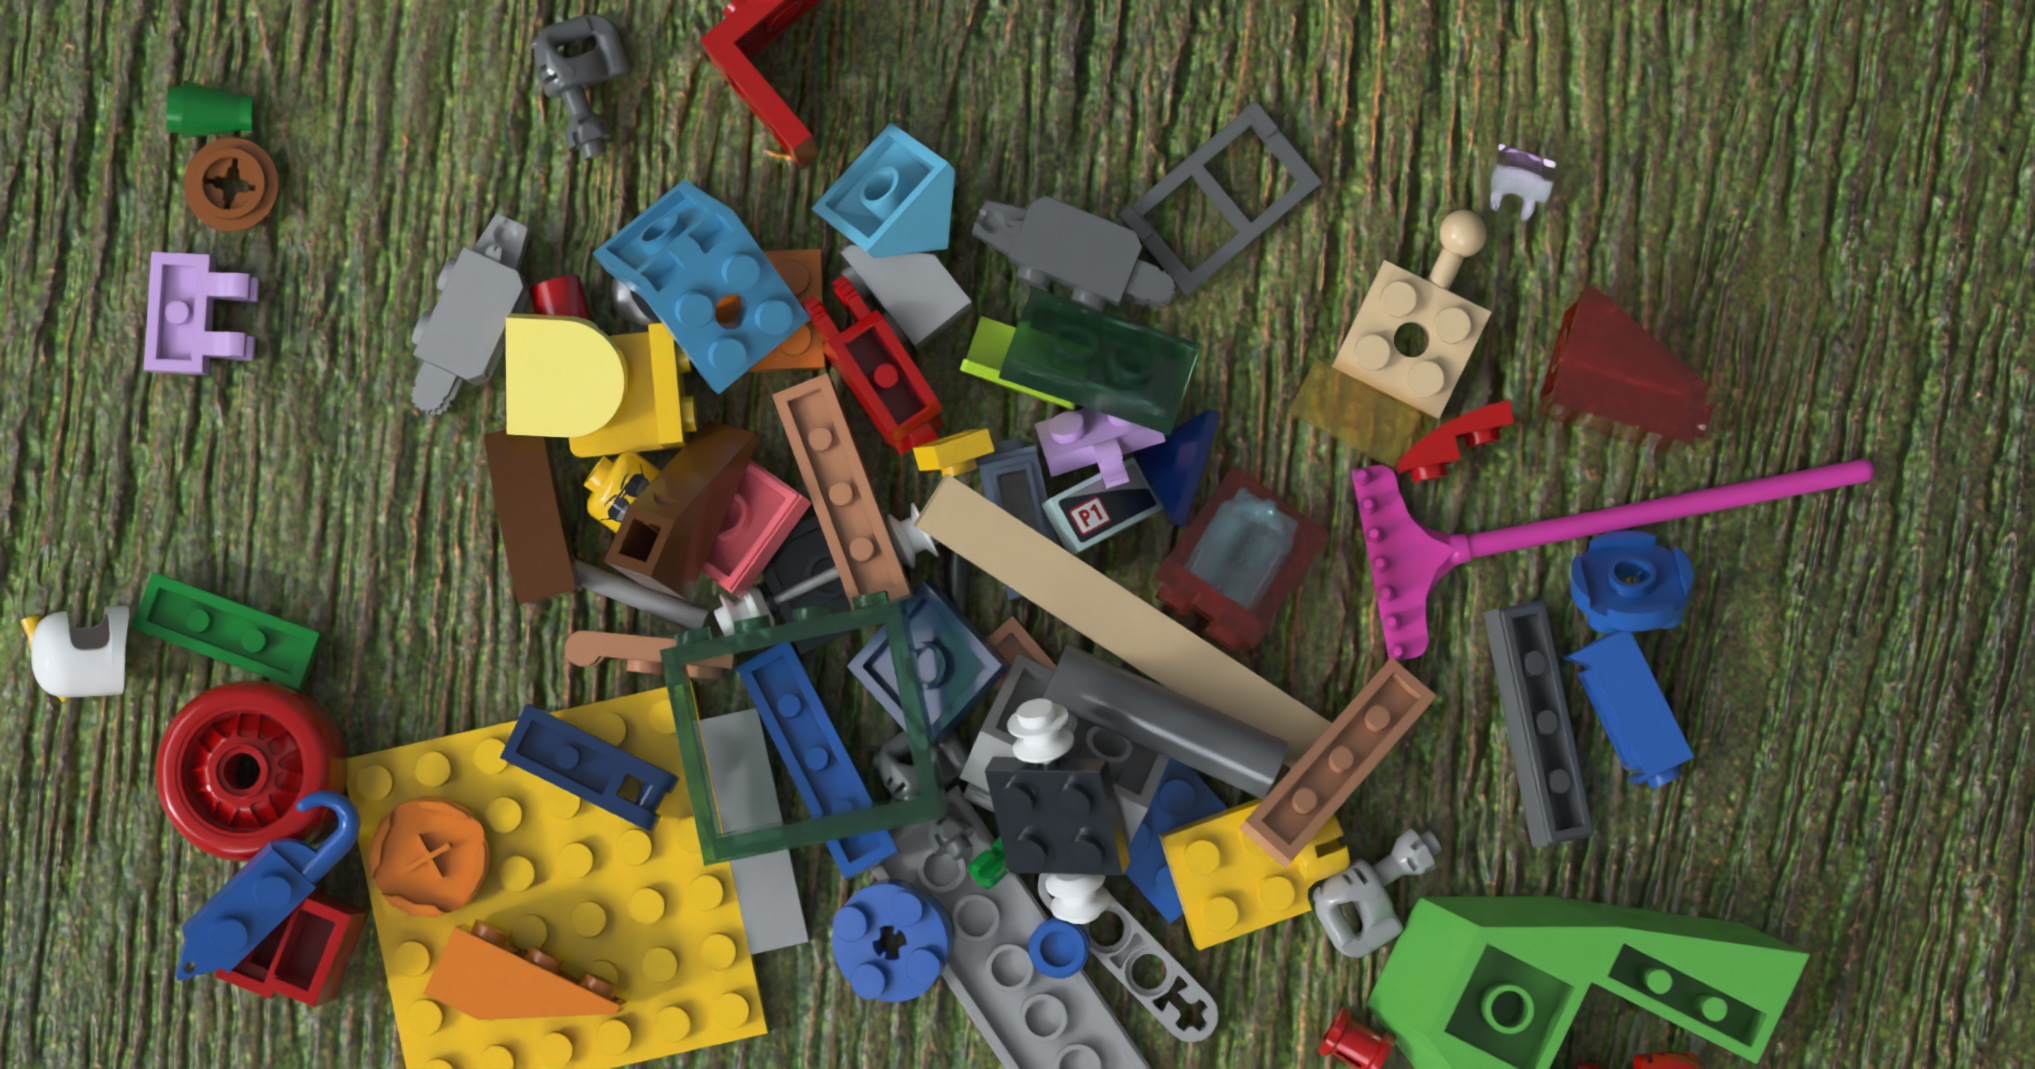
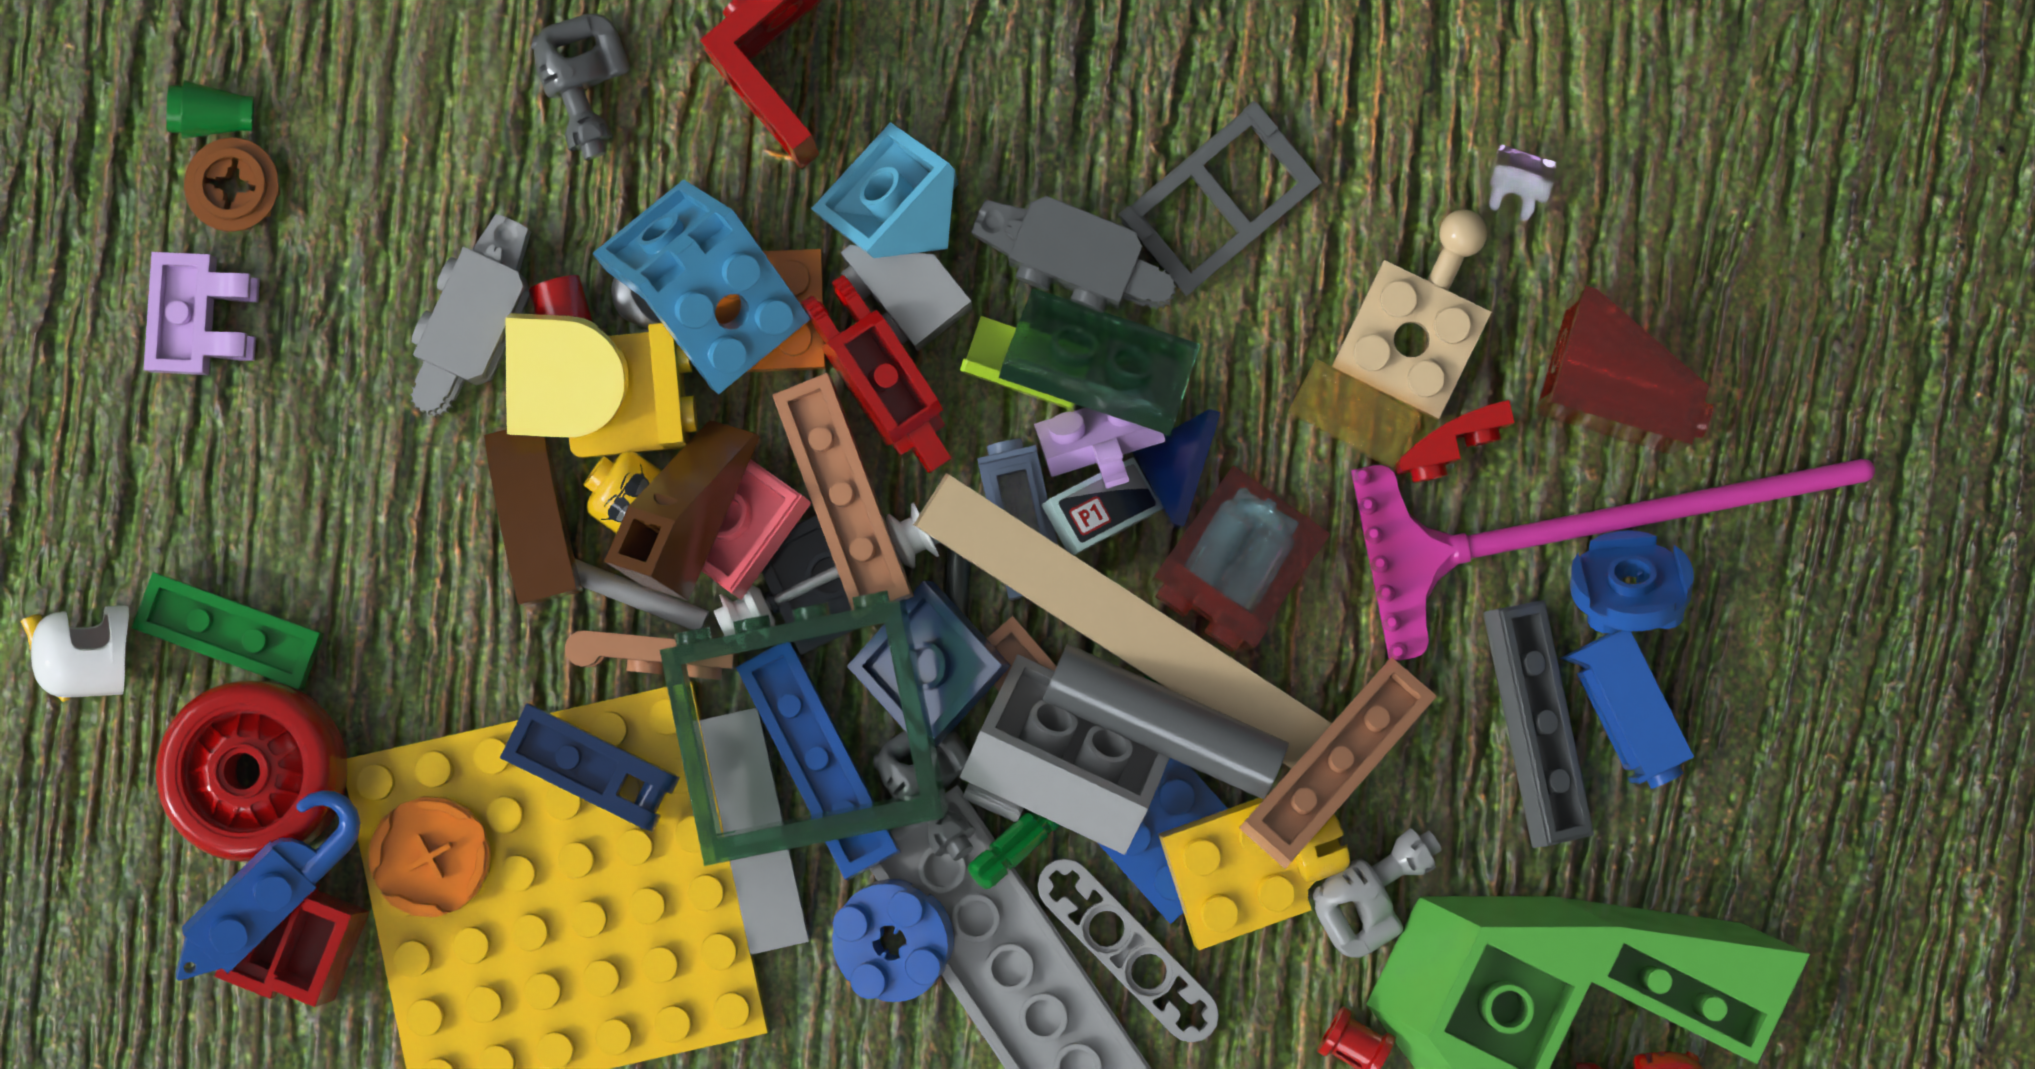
orange slope [423,919,627,1020] -> none
yellow plate [913,428,995,477] -> none
black plate [984,699,1130,924] -> none
blue tile [1029,916,1090,979] -> none

